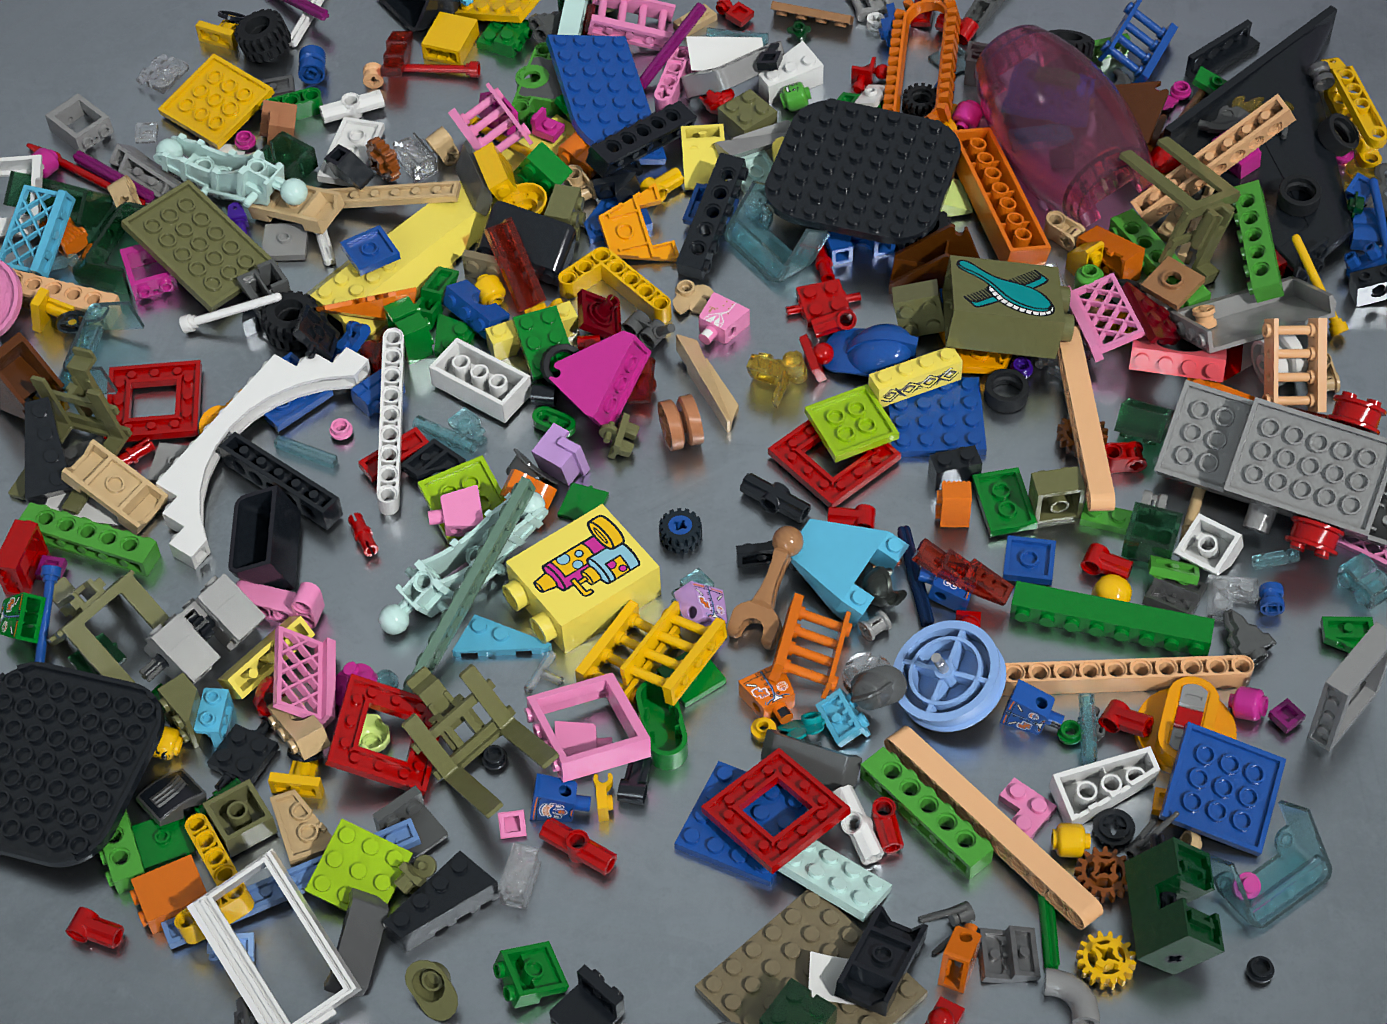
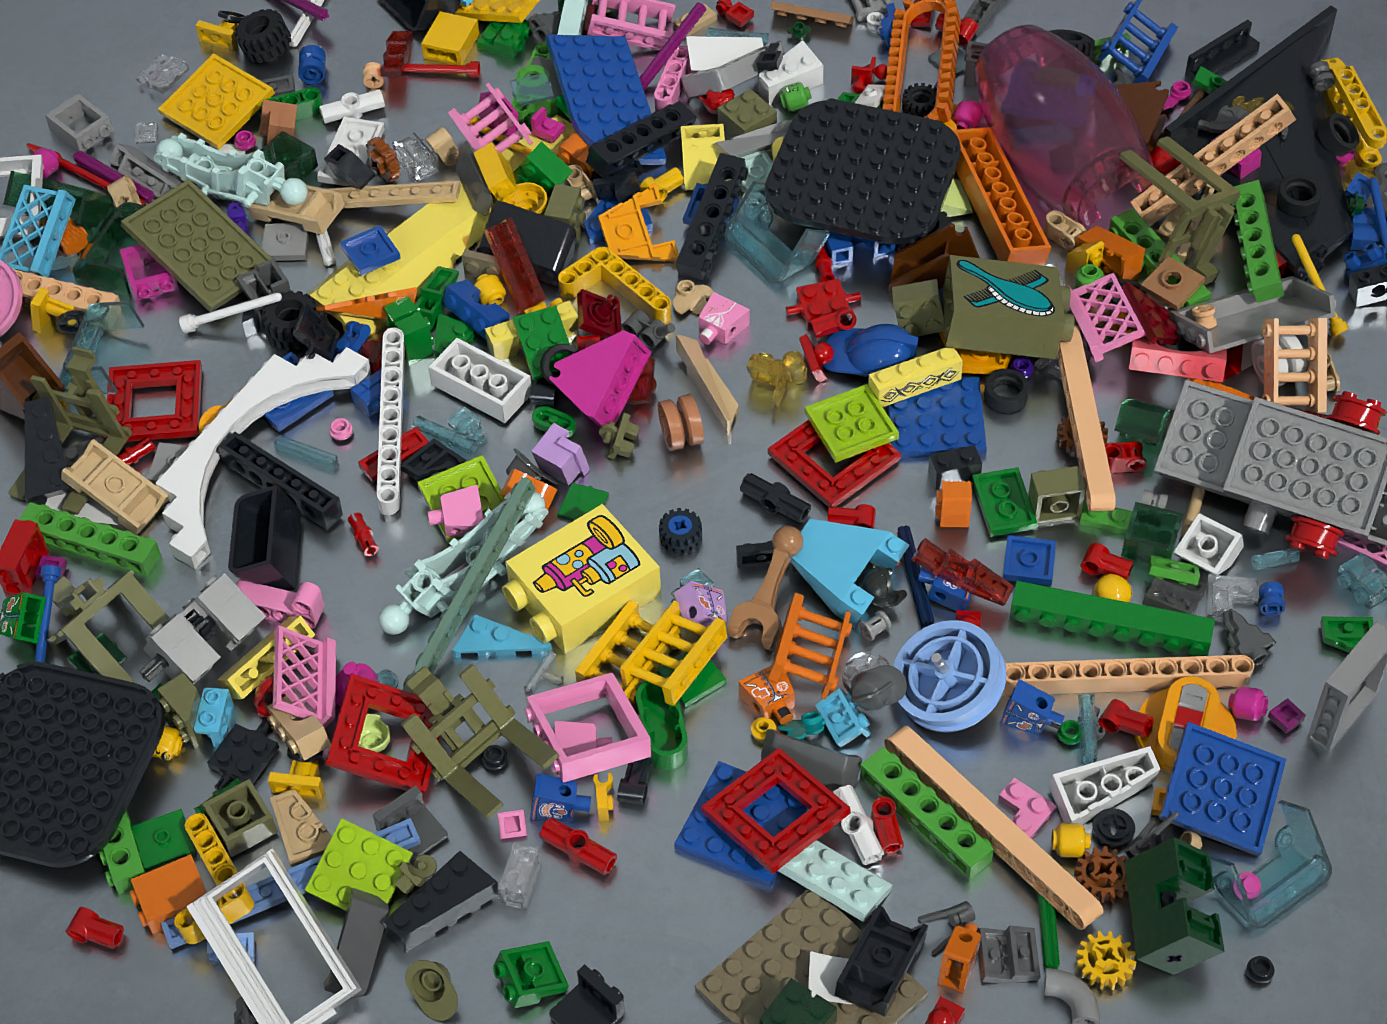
slope [136,768,207,826] -> none
none -> clear light blue piece [510,73,555,107]

